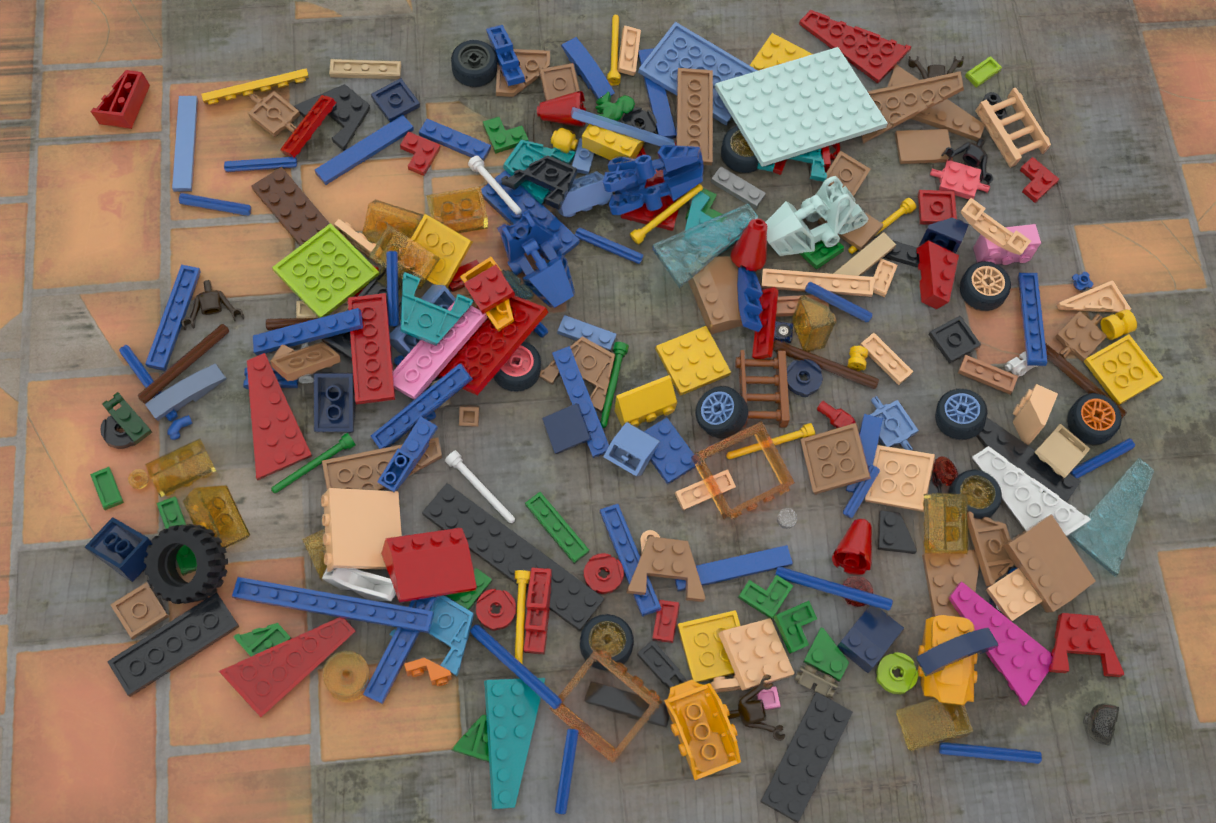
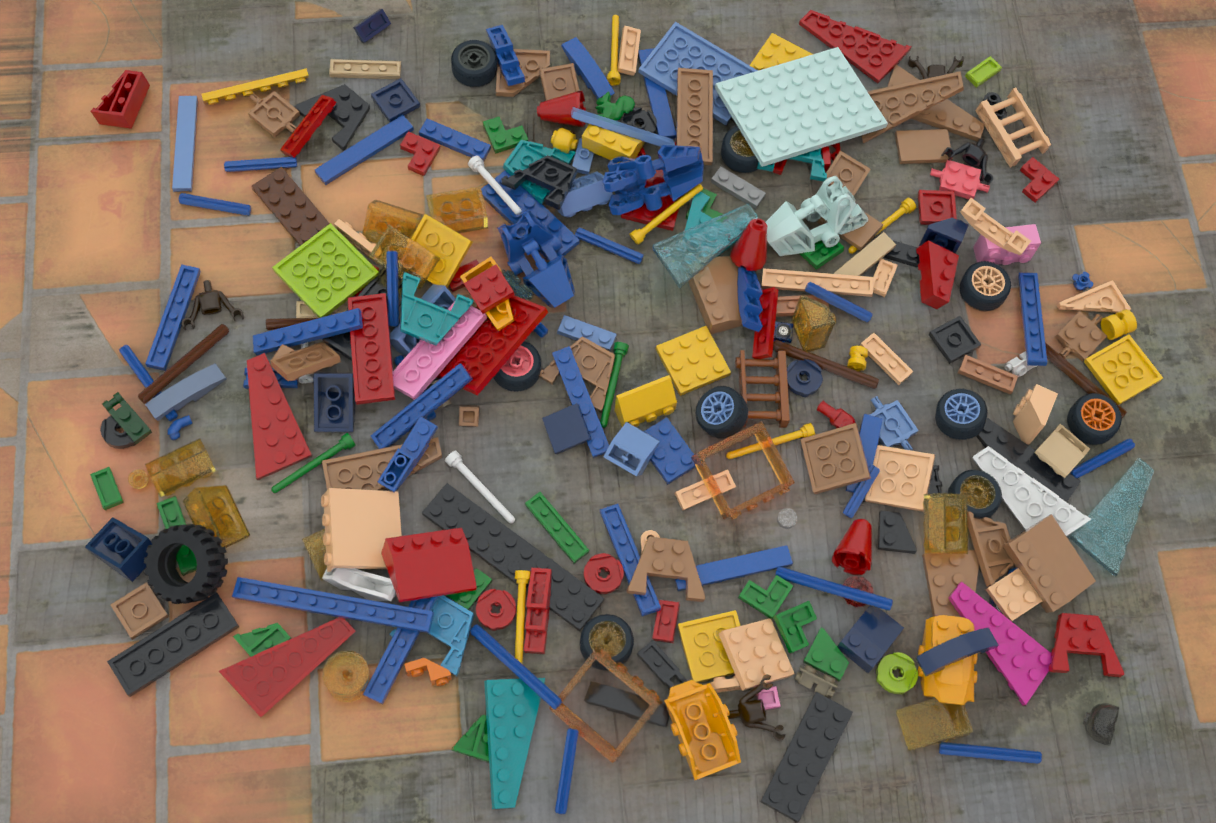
clear red gear [933,456,958,486] -> none
none -> dark blue plate [353,9,391,43]

